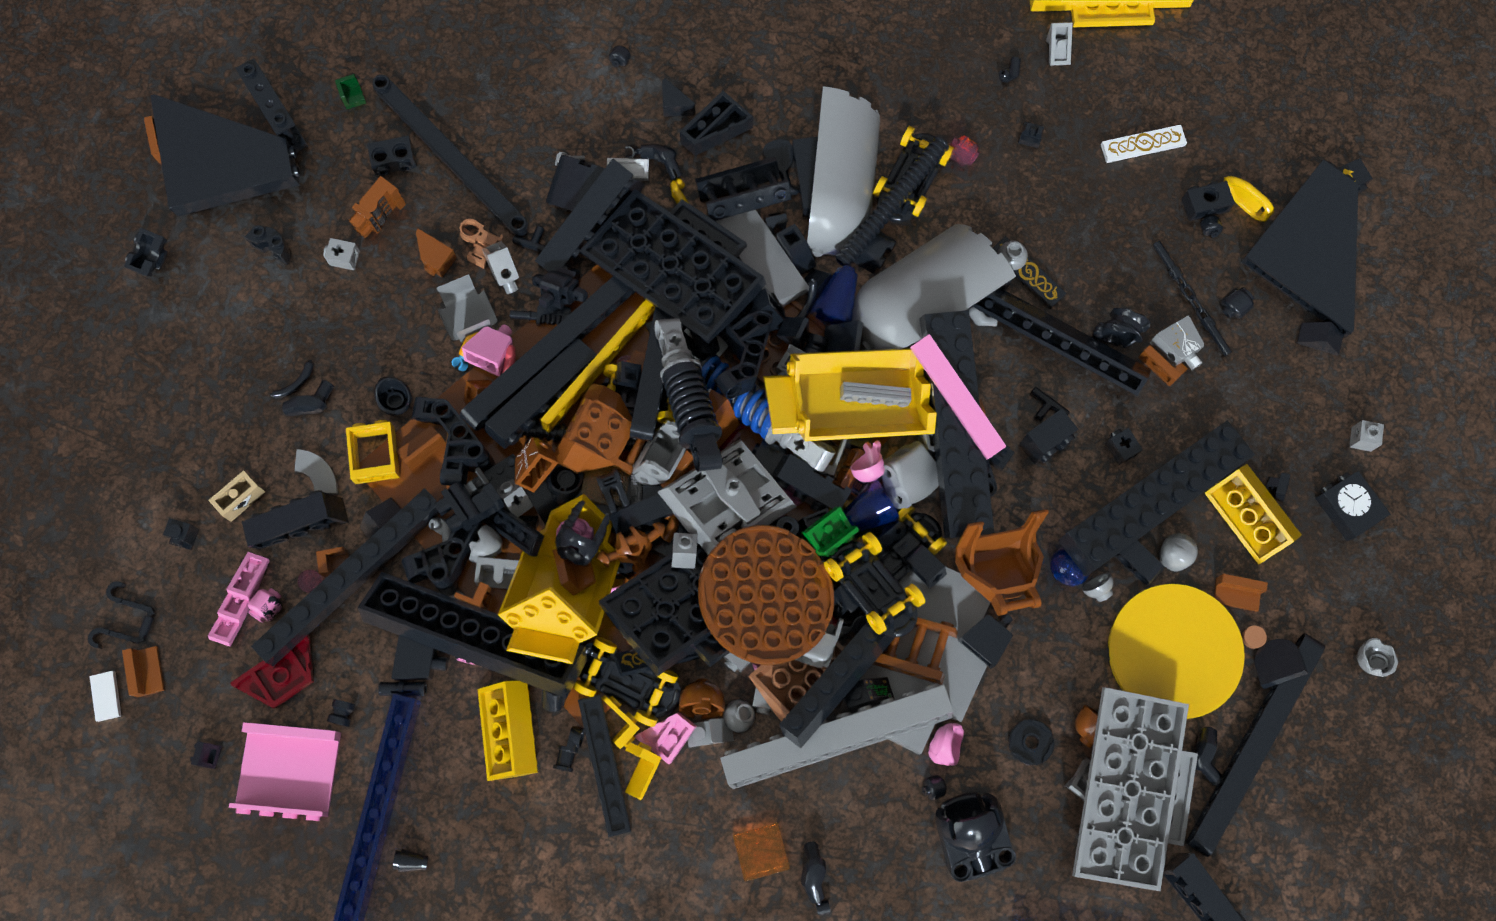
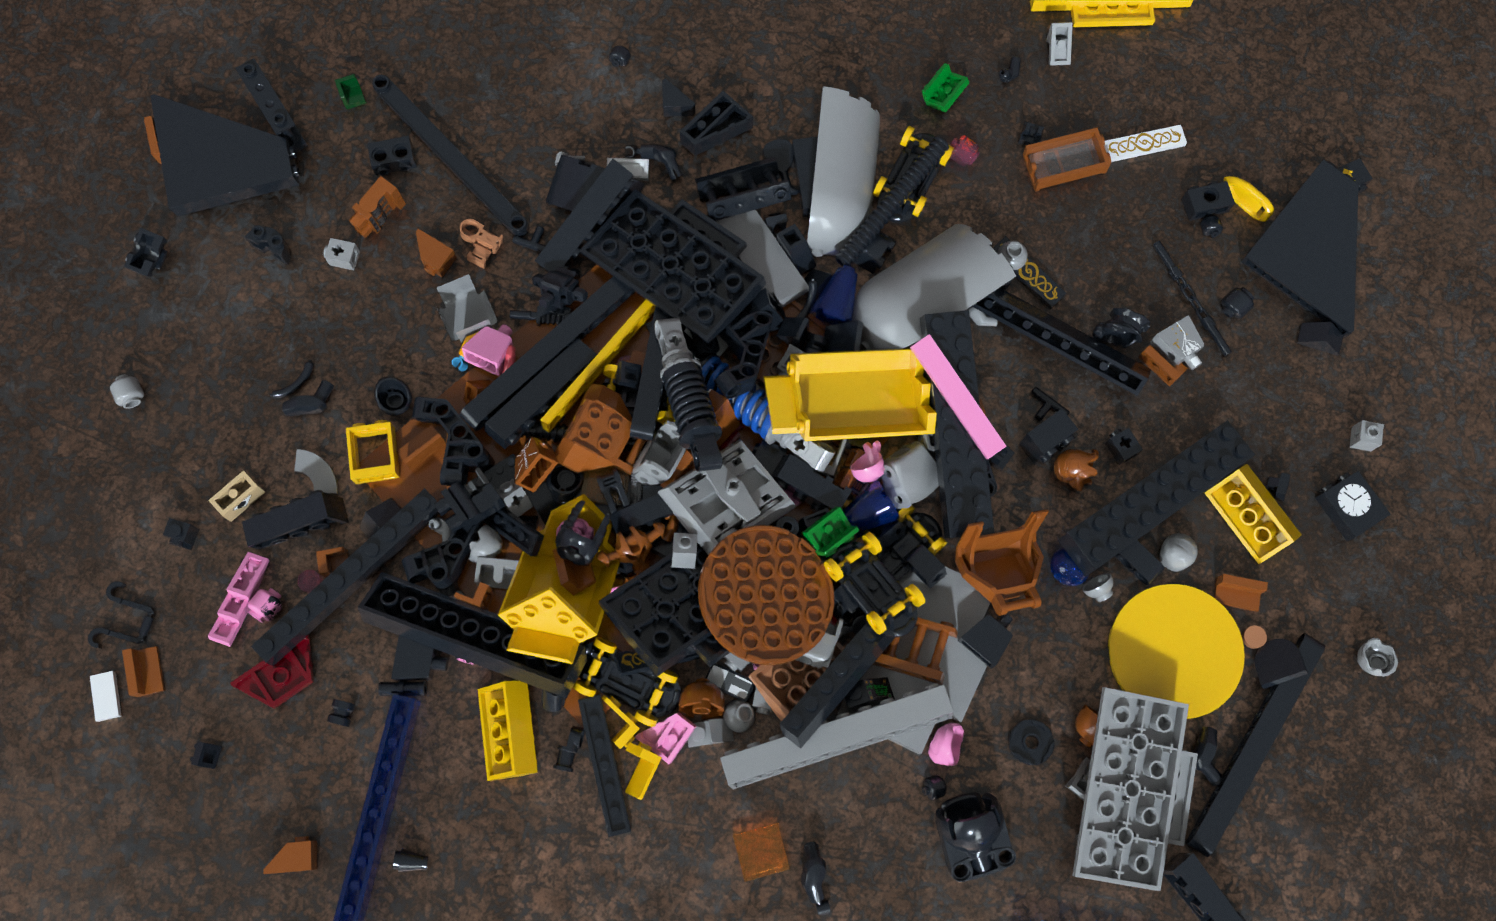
bright pink panel [229,722,341,821] -> none
light grey torso [482,241,519,294] -> none
yellow arm [670,178,689,204] -> none
light grey piece [840,382,911,407] -> none
none -> light grey head [110,374,144,408]
none -> dark orange slope [263,836,318,874]
none -> slope [705,663,755,702]
none -> green bracket [922,63,969,112]
none -> door [1023,127,1111,191]
none -> dark orange hair [1053,449,1099,492]

